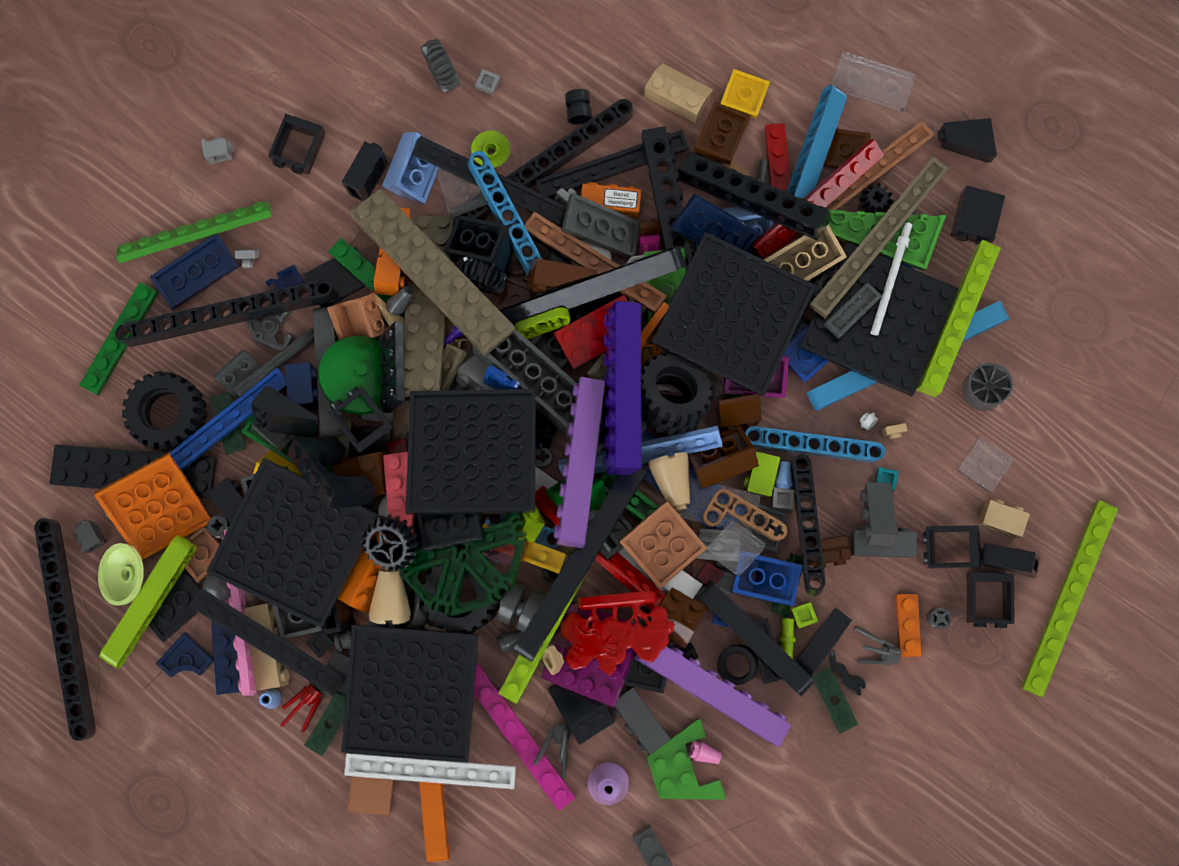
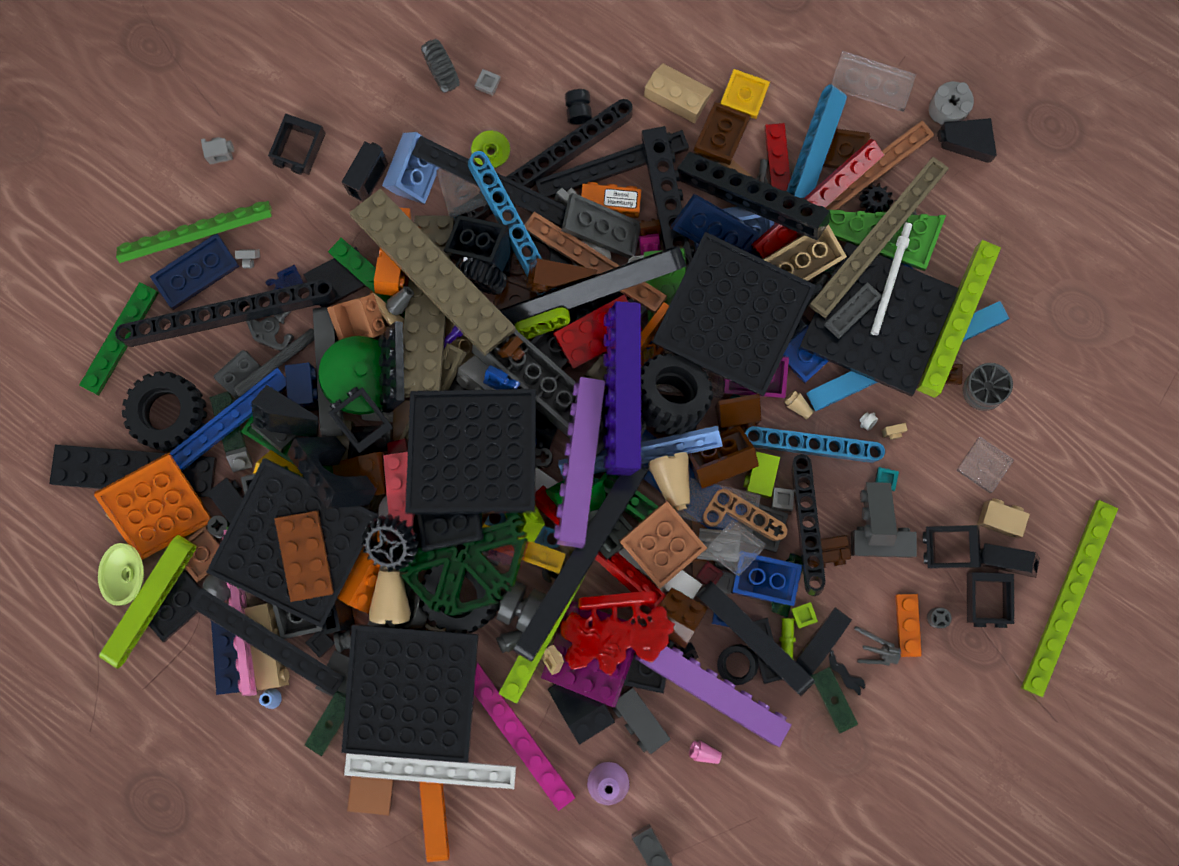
black beam [34,518,96,741] -> none
dark grey brick [74,520,107,553] -> none
dark blue tile [156,632,214,677] -> none
red plant [280,684,322,733] -> none
dark grey plant [534,725,570,779] -> none
bright green wing [647,718,726,800] -> none
light blue cone [774,462,794,490] -> none
black brick [950,185,1005,245] -> none
none -> light grey plate [226,447,253,472]
none -> dark orange plate [275,510,334,602]
none -> reddish brown tile [497,336,525,361]
none -> tan cone [784,390,814,419]
none -> light grey brick [929,81,974,126]
none -> reddish brown tile [945,364,963,385]

